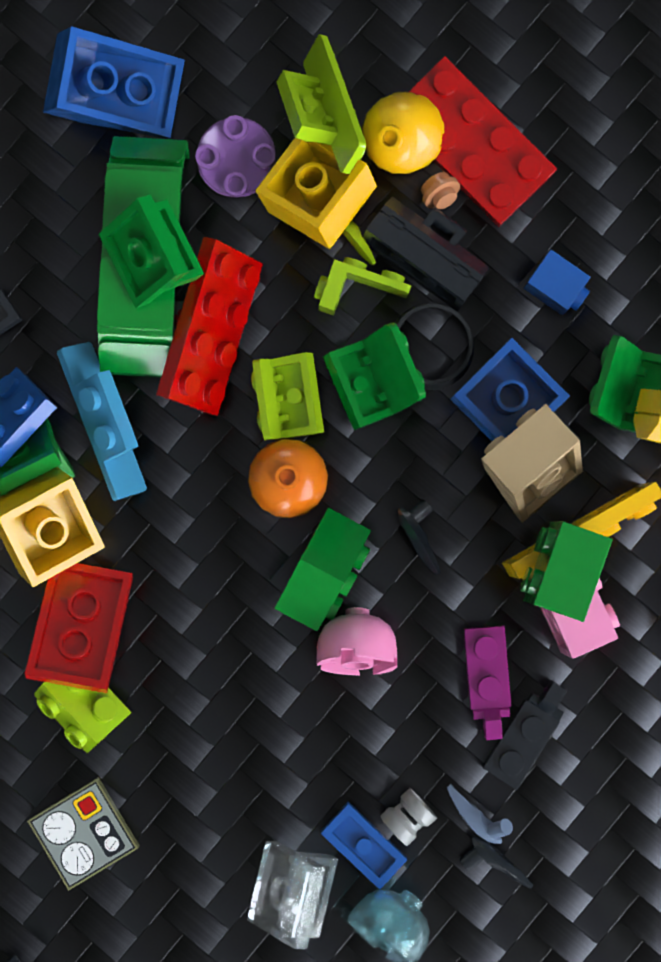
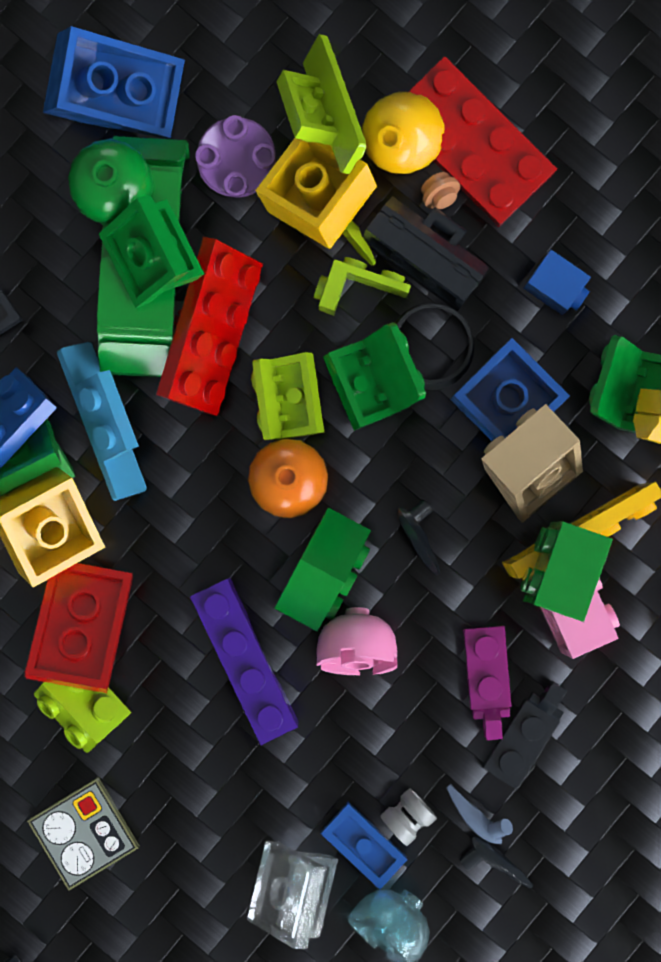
none -> green cylinder [68,139,154,226]
none -> dark purple arch [190,578,299,745]

